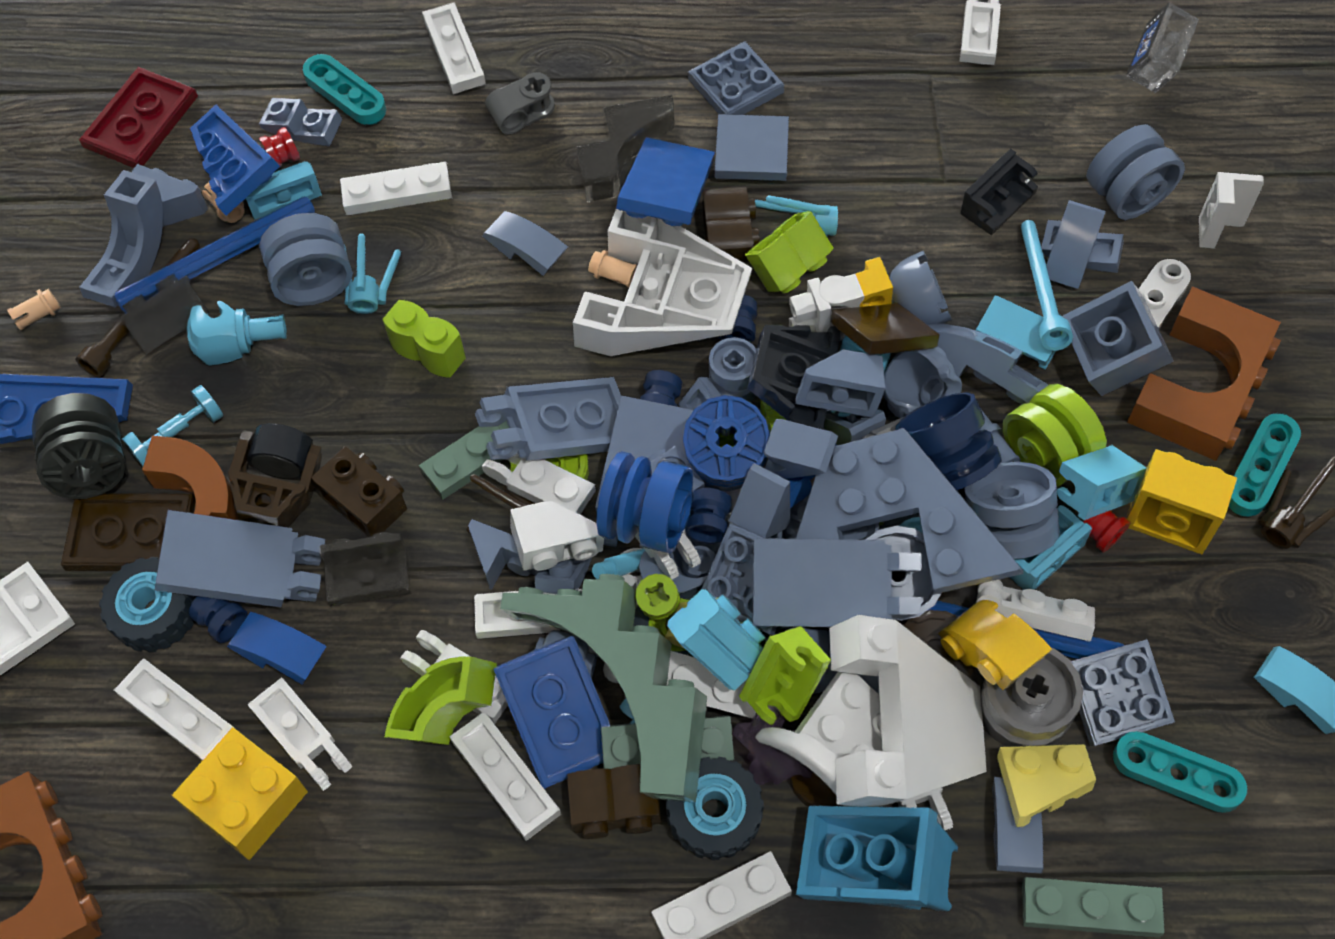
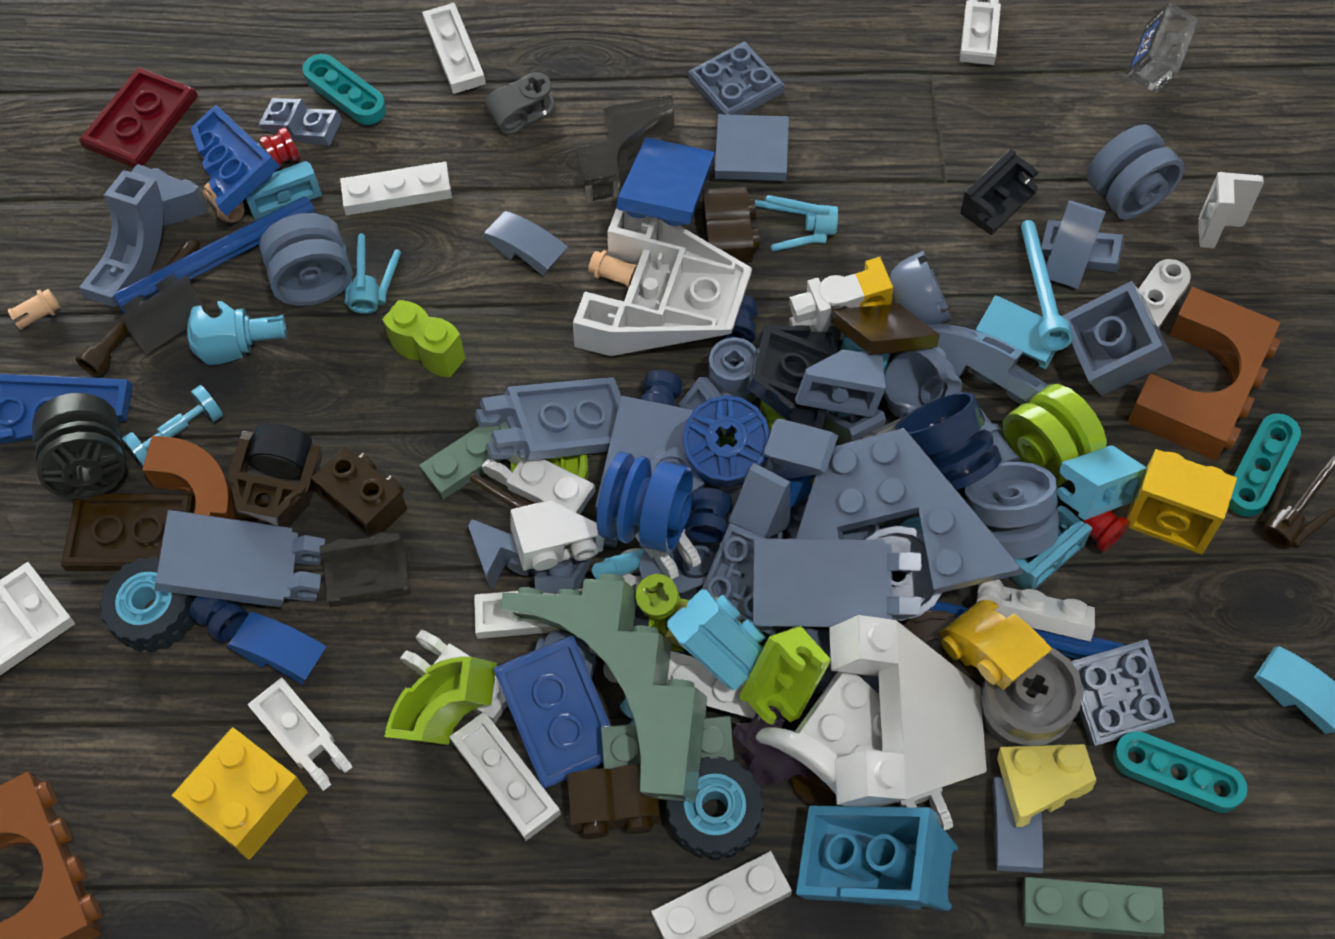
white plate [114,658,234,761] -> none
lime brick [745,211,833,293] -> none

